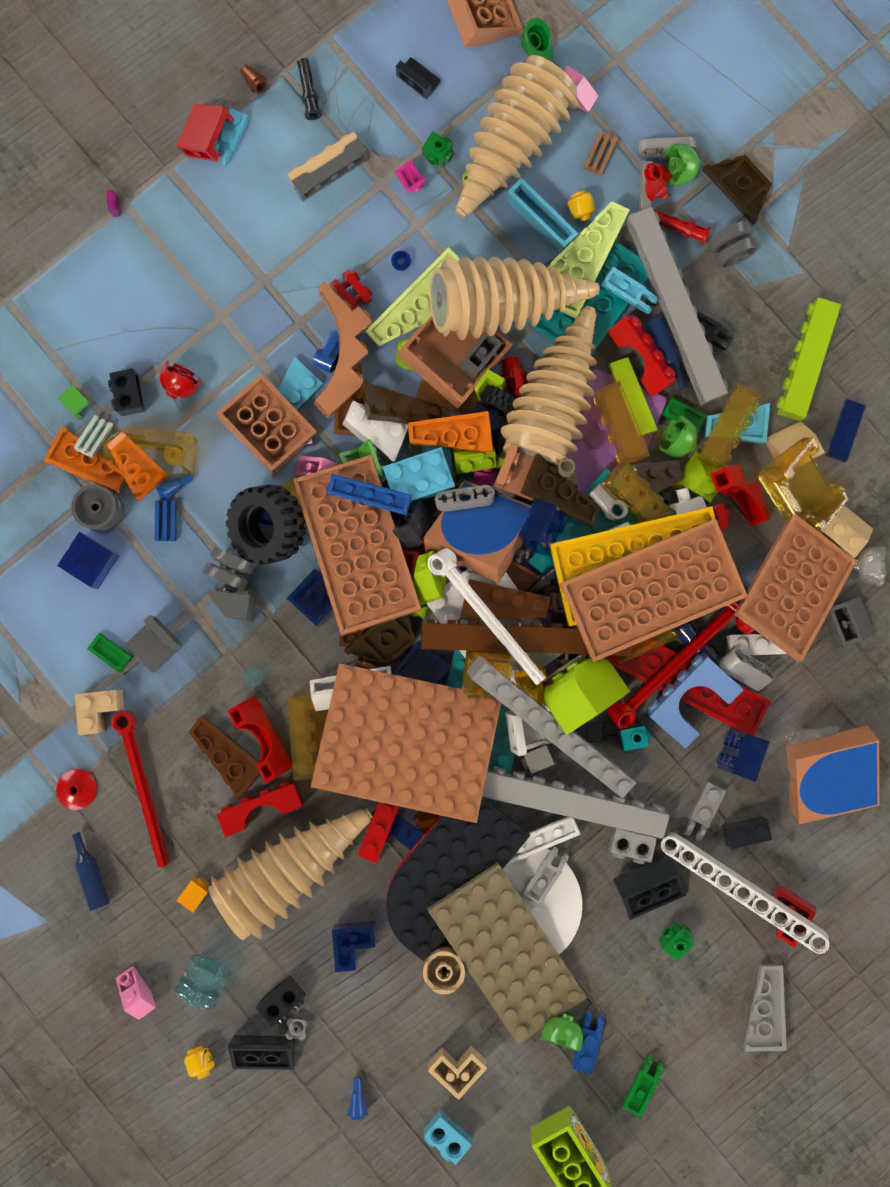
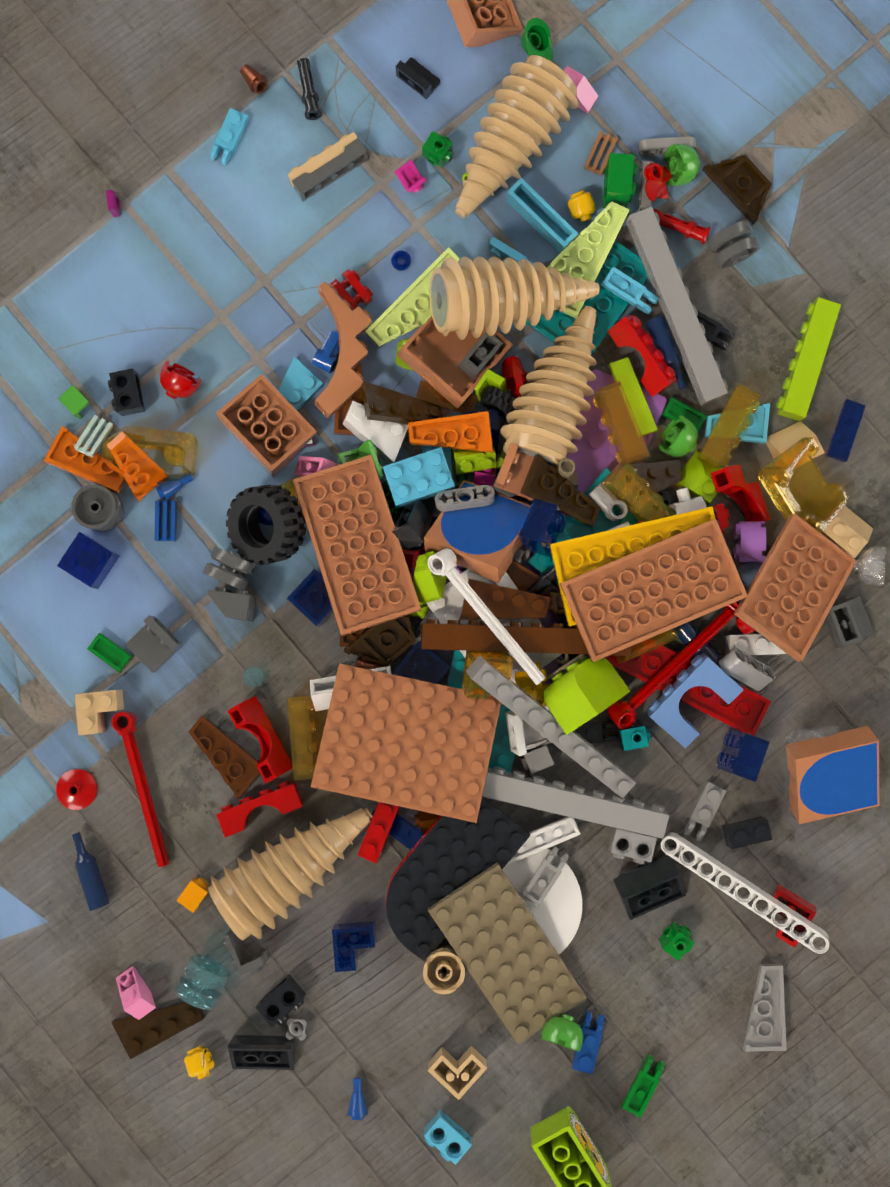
red panel [177,103,234,162] -> none
blue tile [327,474,412,515] -> none
none -> dark brown wing [111,999,205,1059]
none -> dark grey bracket [223,929,270,976]
none -> medium azure hinge [489,237,534,265]
none -> green brick [602,153,637,208]
none -> medium lavender brick [733,521,766,562]

